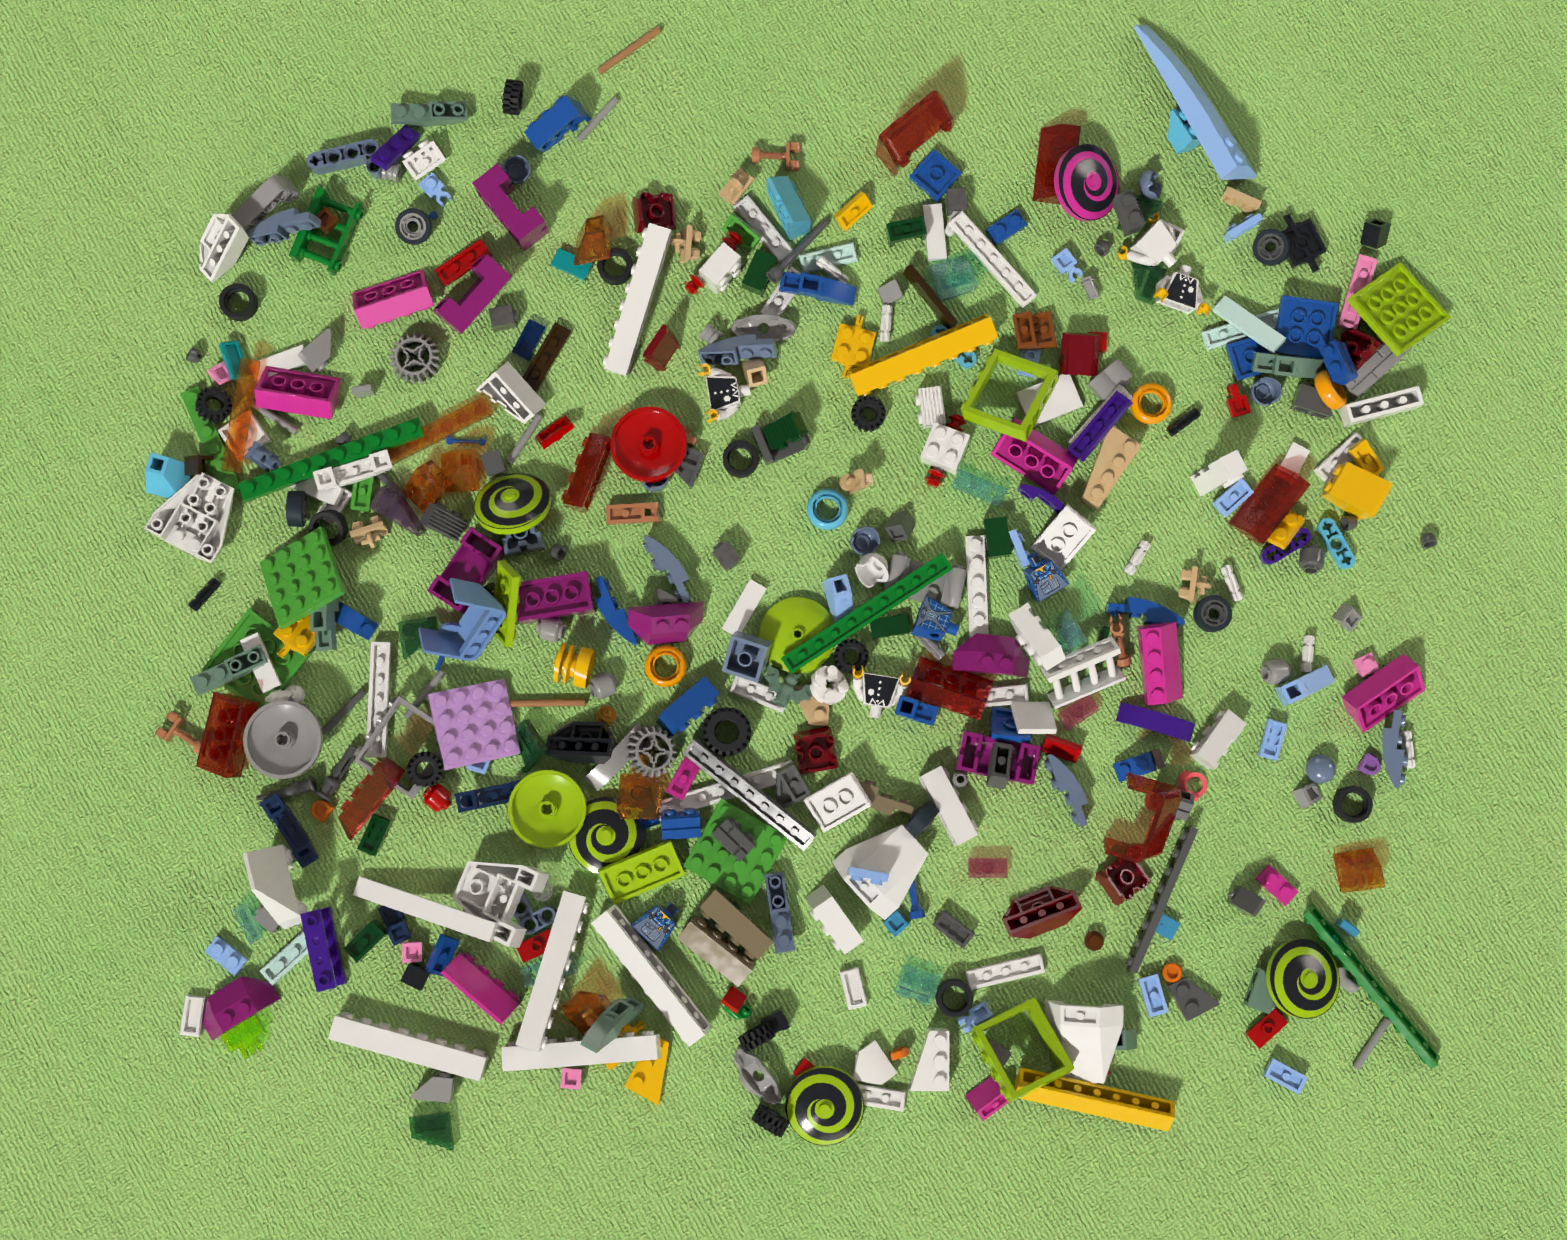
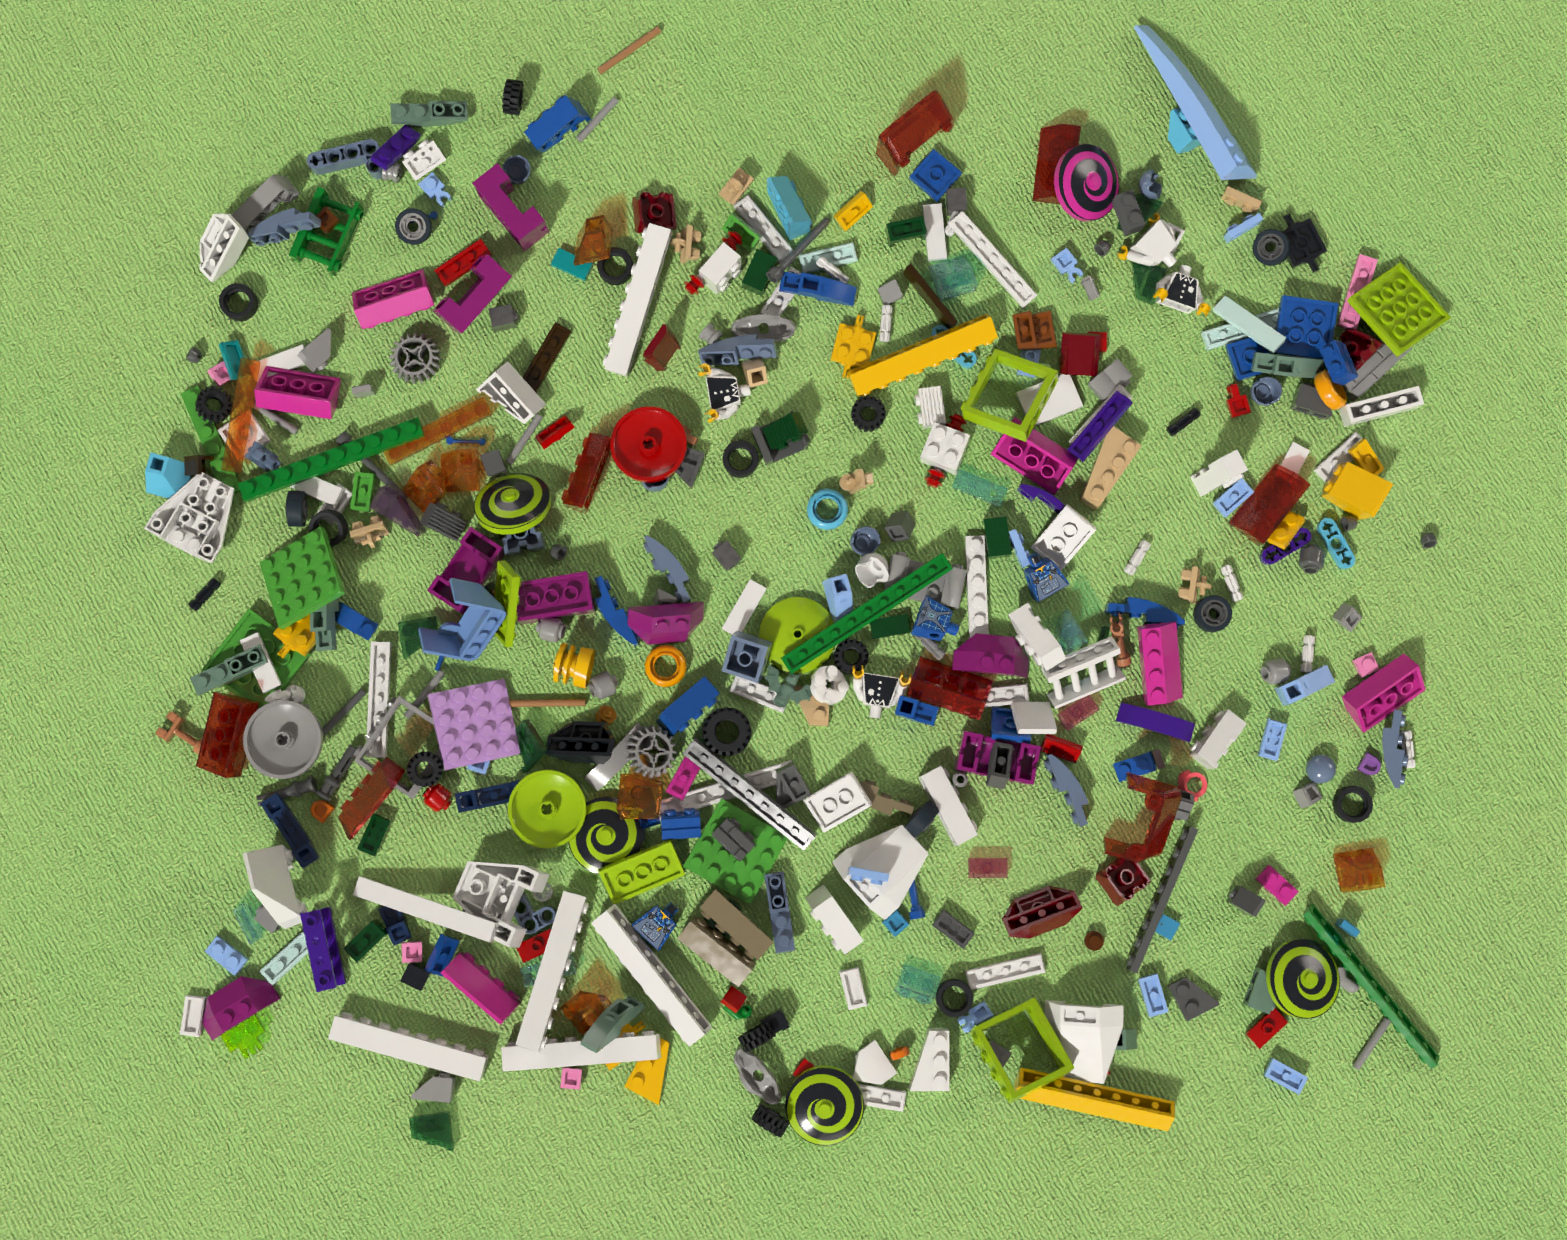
white slope [313,449,393,491] -> none
clear blue tile [512,319,547,361] -> none
nougat plate [606,502,661,525] -> none
nougat bar [752,142,801,171] -> none
dark red slope [793,726,838,774] -> none
dark pink panel [965,1076,1008,1121] -> none
blue plate [985,209,1028,246] -> none
light orange wheel [1130,383,1172,425] -> none
orange tile [1161,962,1182,983] -> none
black panel [1360,218,1391,249] -> none

